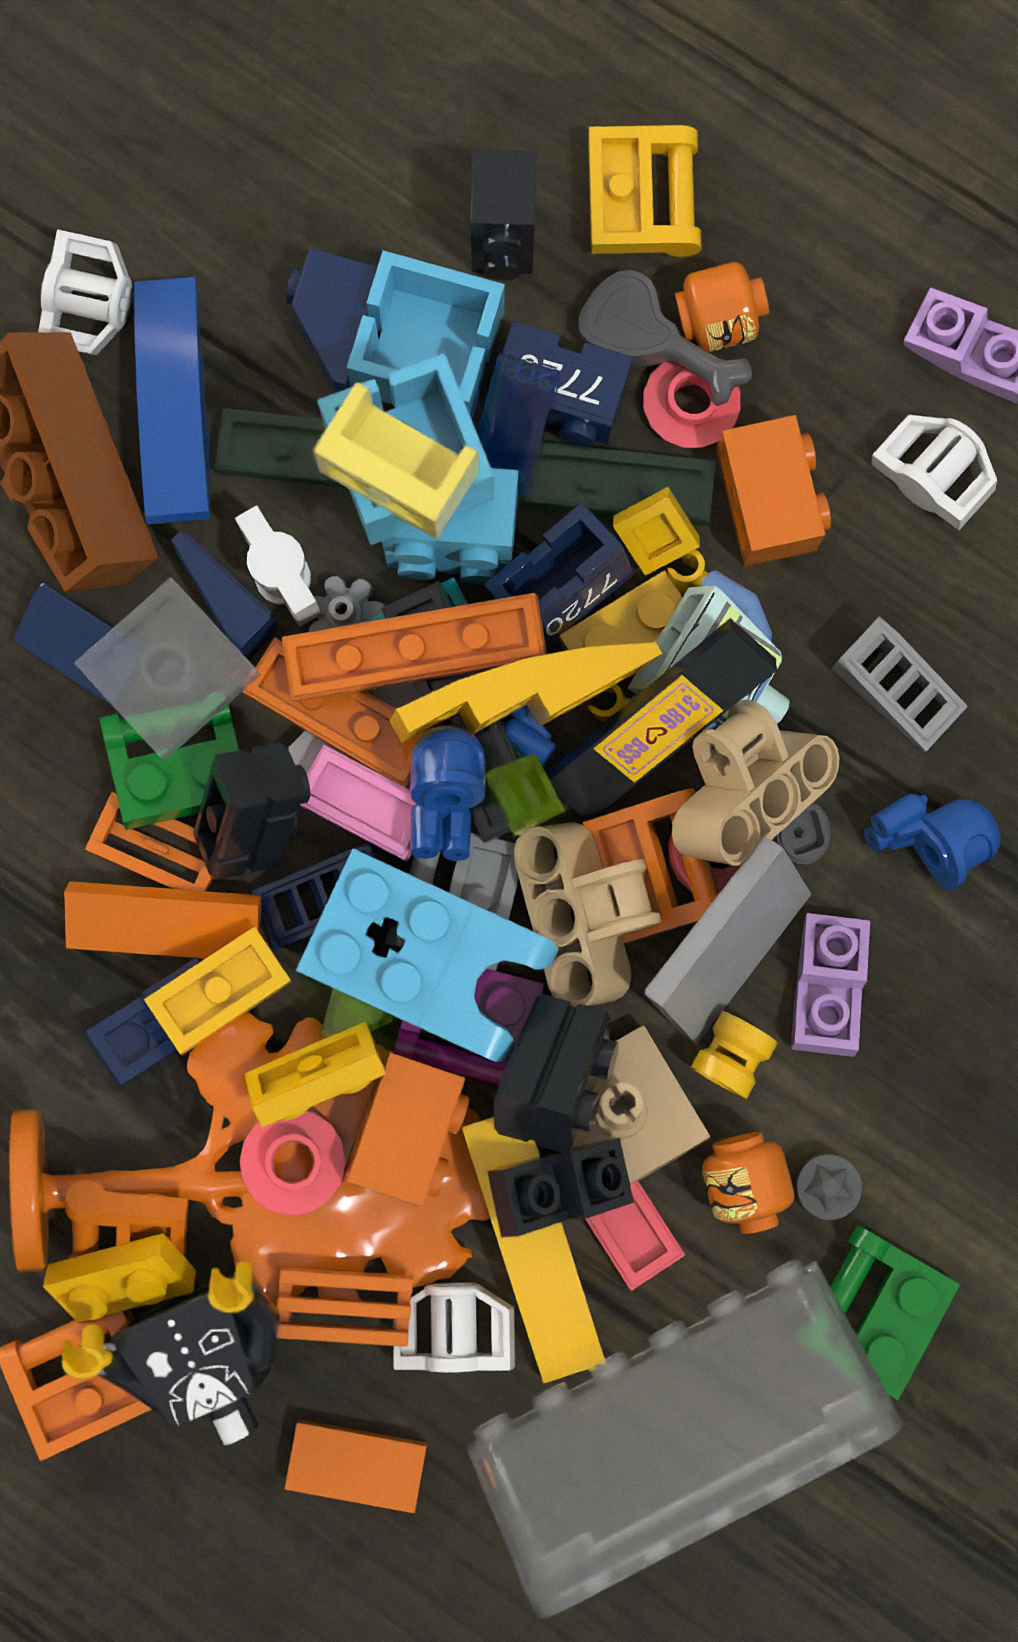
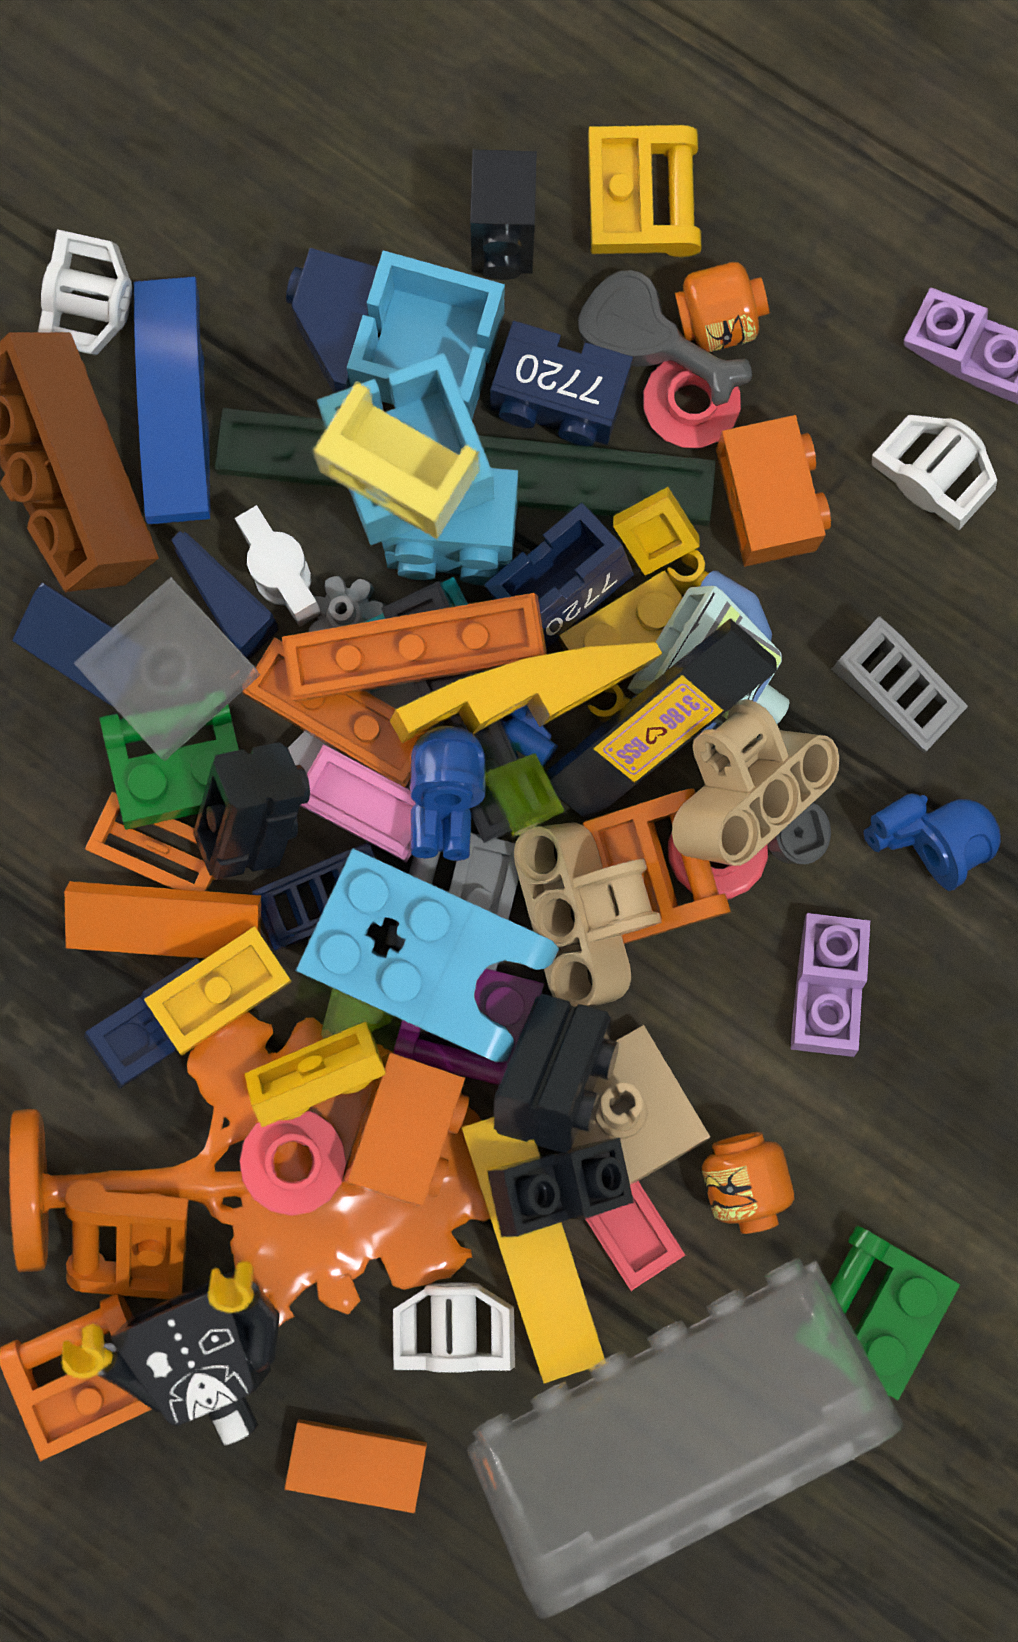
yellow plate [43,1233,196,1323] -> none
orange tile [277,1267,413,1347] -> none
clear blue tile [477,353,562,496] -> none
light grey tile [645,837,812,1045] -> none
yellow wheel [690,1011,778,1099] -> none
dark grey tile [794,1154,862,1220] -> none

